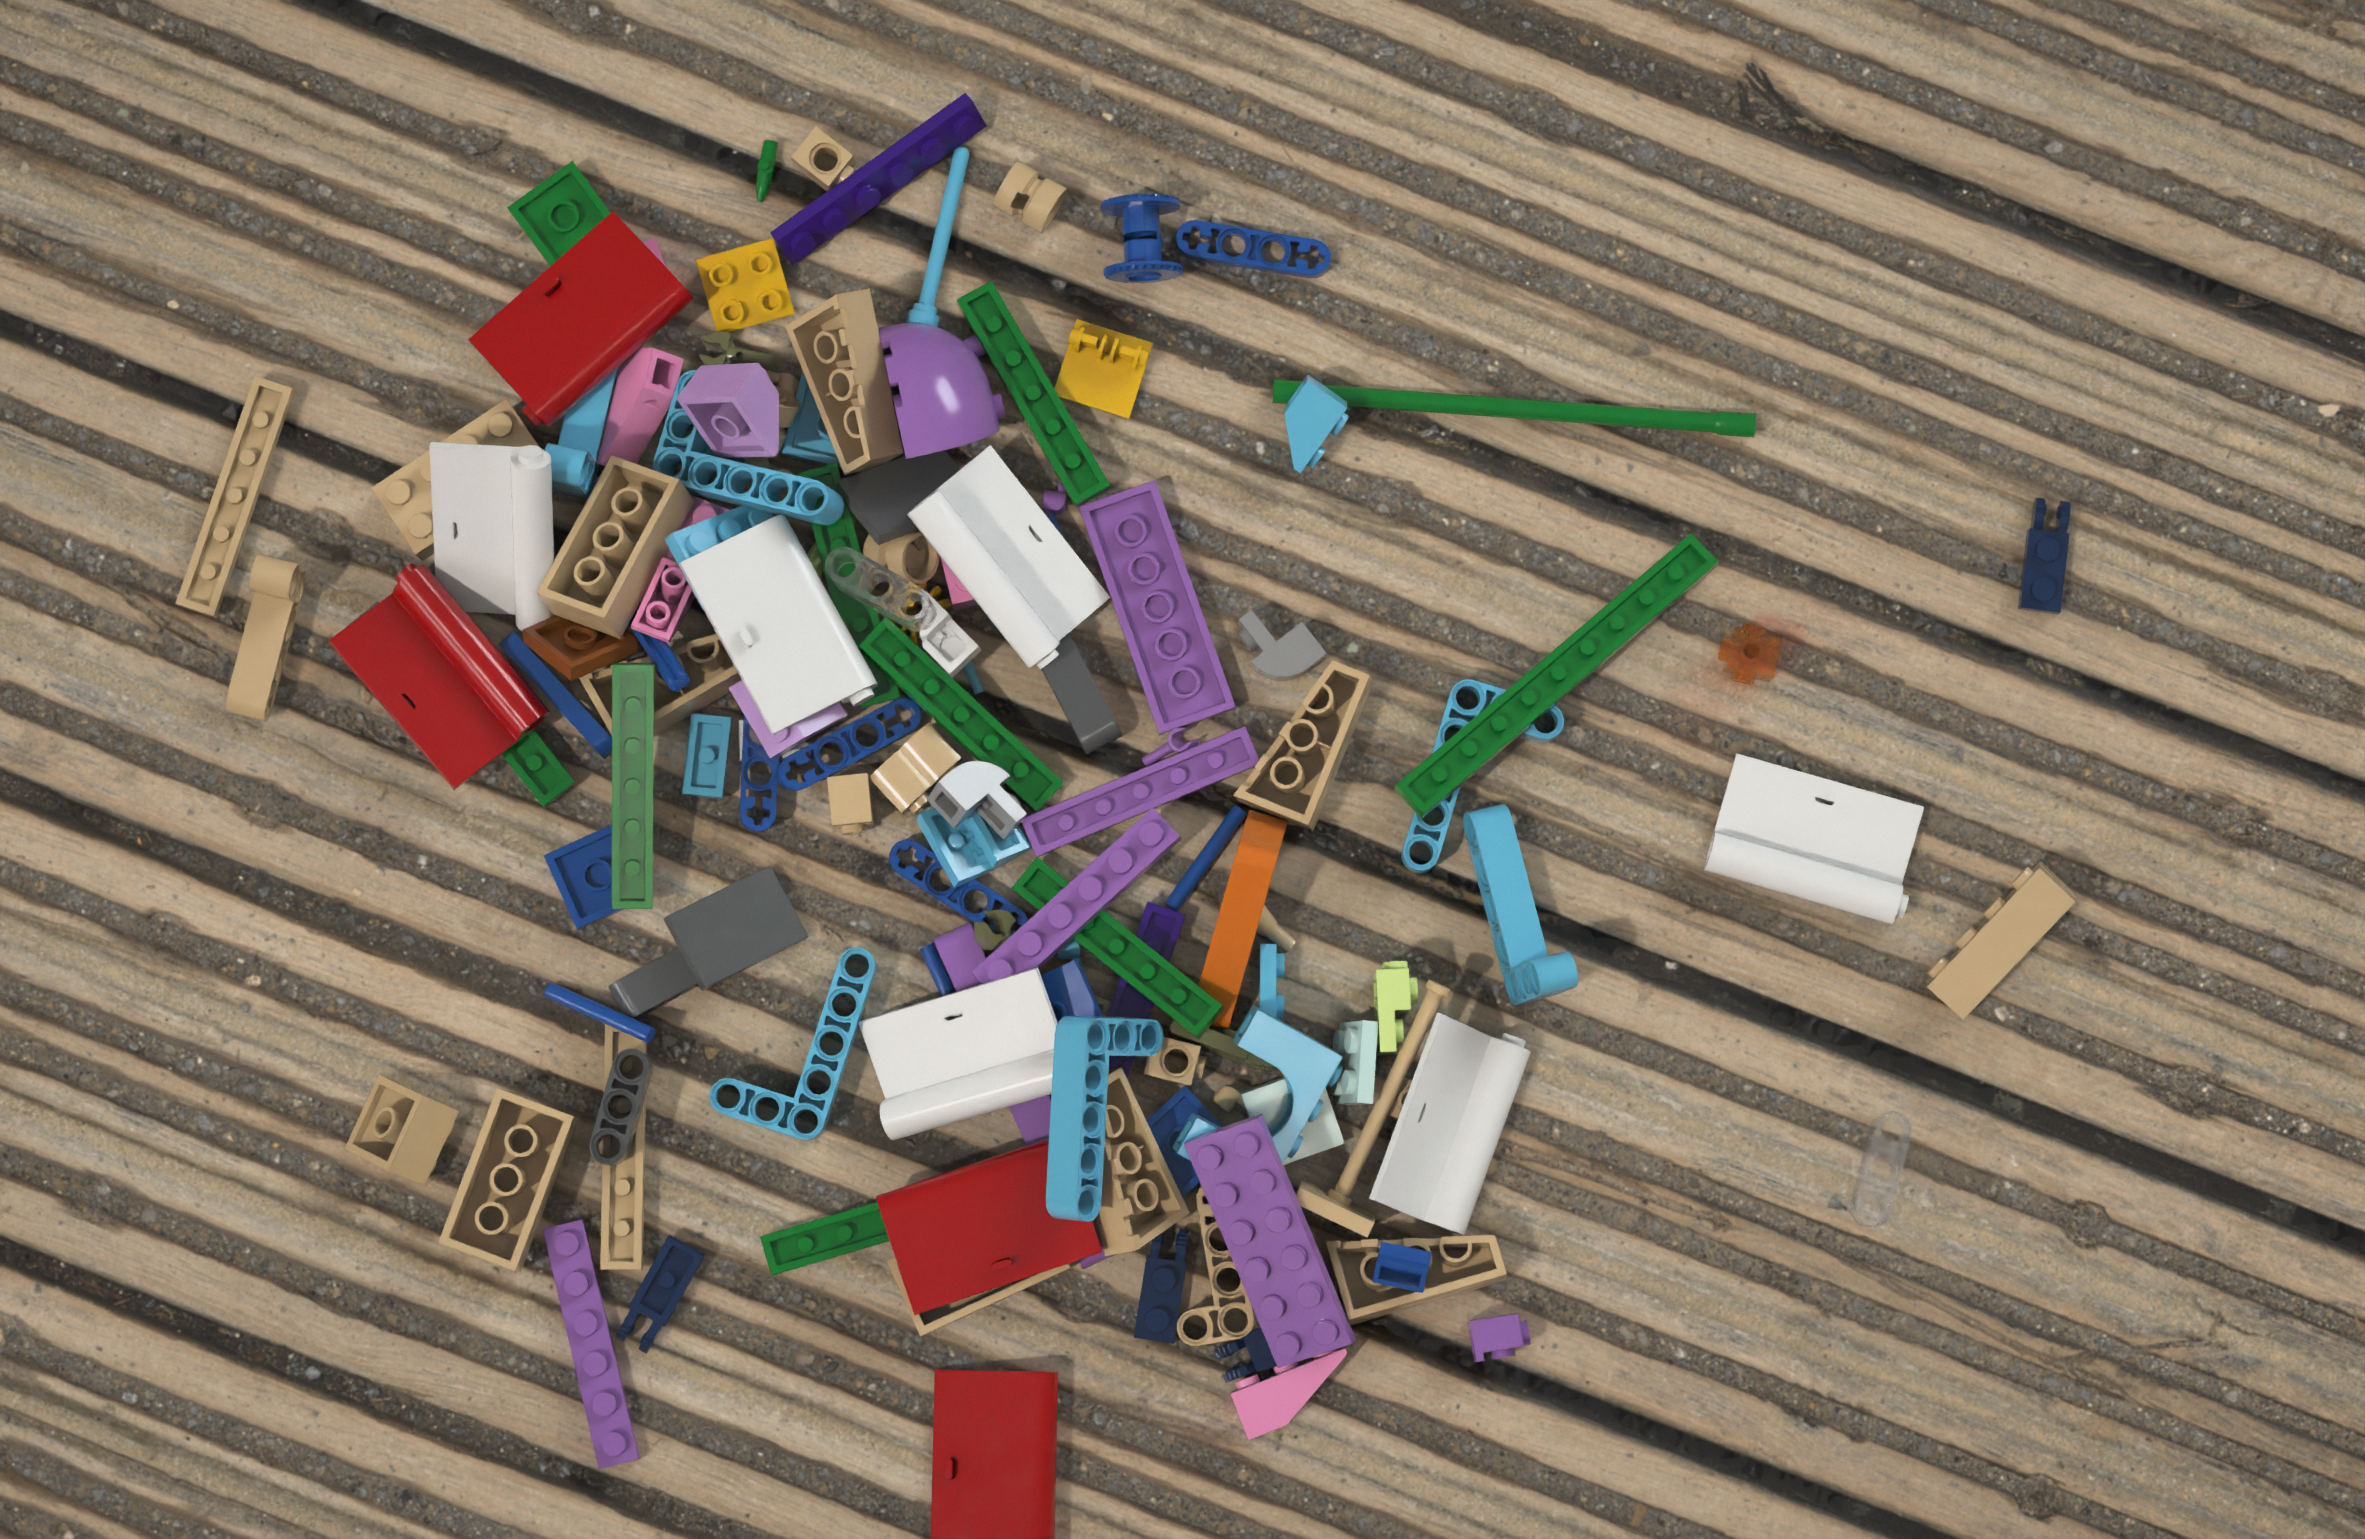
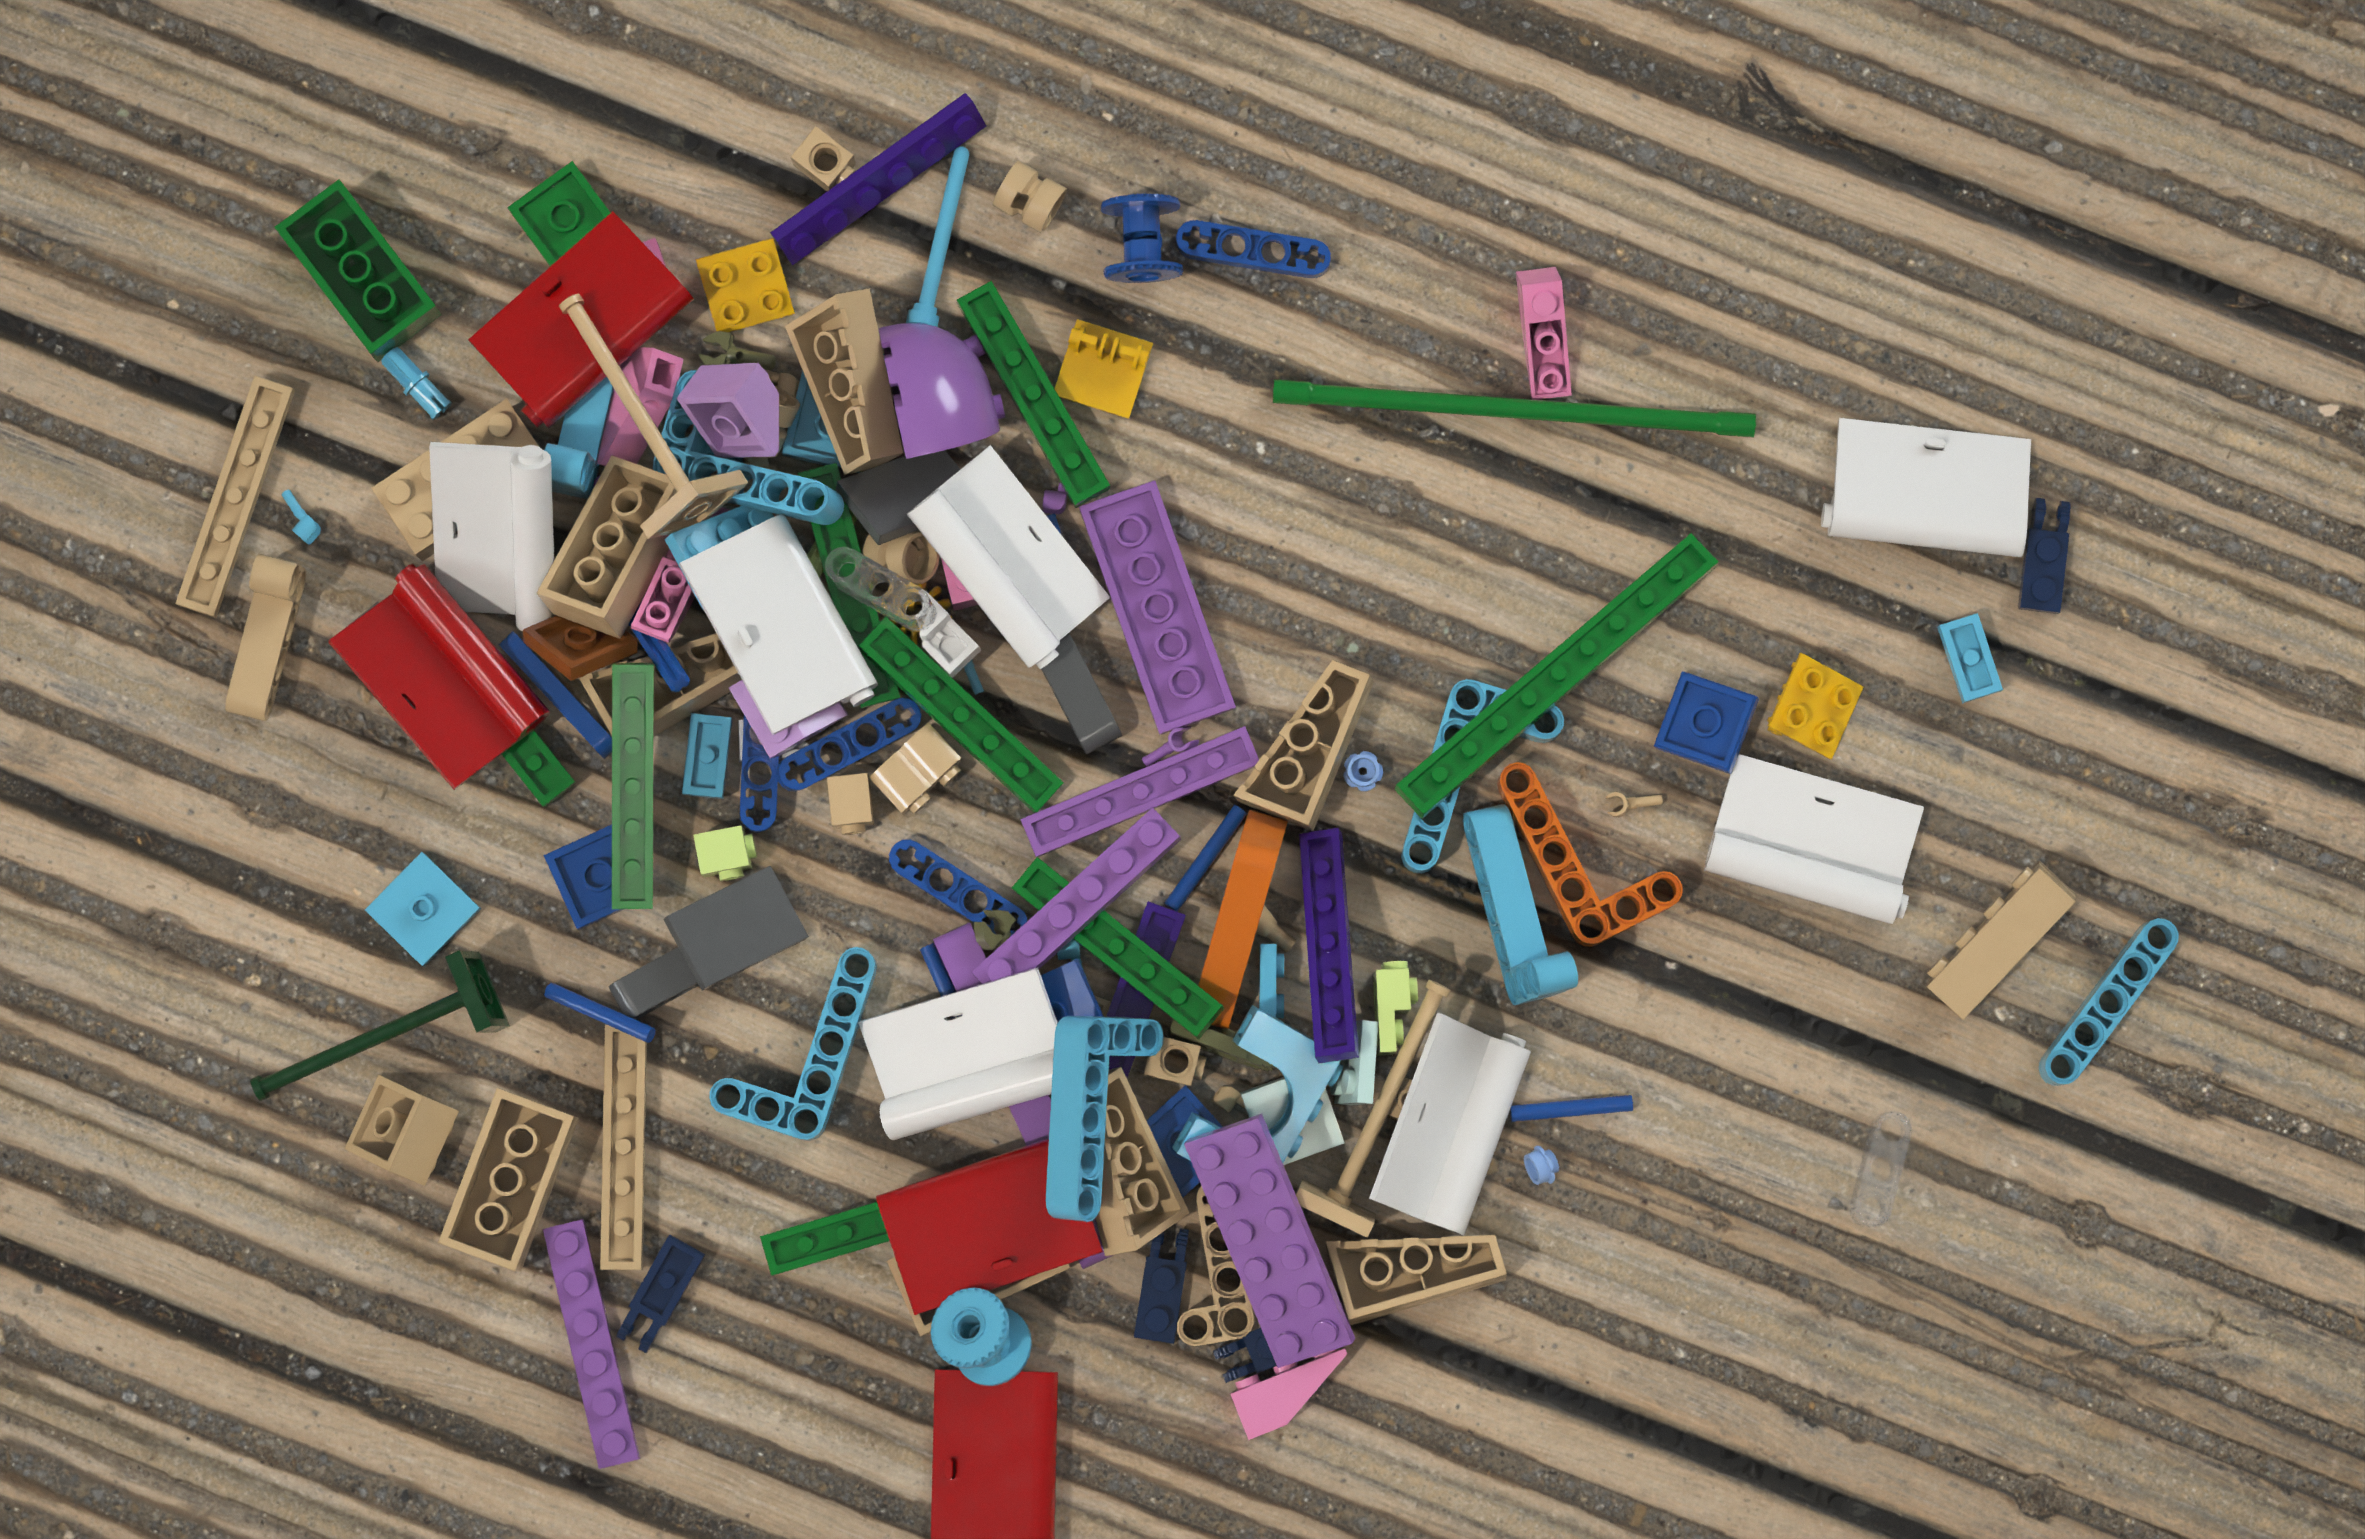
dark grey beam [589,1049,653,1166] -> none
green helmet [756,140,778,202] -> none
medium azure slope [916,807,1031,888] -> none
brick [927,761,1027,840] -> none
light grey brick [1237,610,1327,681] -> none
medium azure slope [1284,374,1349,474] -> none
blue piece [1373,1241,1432,1293] -> none
medium lavender brick [1467,1313,1531,1362] -> none
clear orange brick [1718,624,1783,685] -> none
none -> dark green tile [250,950,510,1101]
none -> green brick [274,179,442,362]
none -> medium azure hand [281,489,321,545]
none -> medium azure plate [365,852,481,967]
none -> medium azure axle [381,347,452,420]
none -> tan tile [559,294,748,539]
none -> yellowish green brick [693,825,757,881]
none -> medium azure hose [931,1288,1032,1386]
none -> dark purple plate [1299,828,1359,1063]
none -> light blue plate [1343,751,1383,791]
none -> orange beam [1497,762,1683,947]
none -> blue bar [1510,1095,1633,1122]
none -> bright pink slope [1516,267,1572,400]
none -> light blue plate [1524,1146,1559,1185]
none -> tan hand [1605,792,1663,817]
none -> blue plate [1654,671,1759,774]
none -> yellow hinge [1767,653,1864,760]
none -> white door [1821,418,2031,557]
none -> medium azure plate [1937,613,2003,703]
none -> medium azure beam [2039,918,2179,1086]

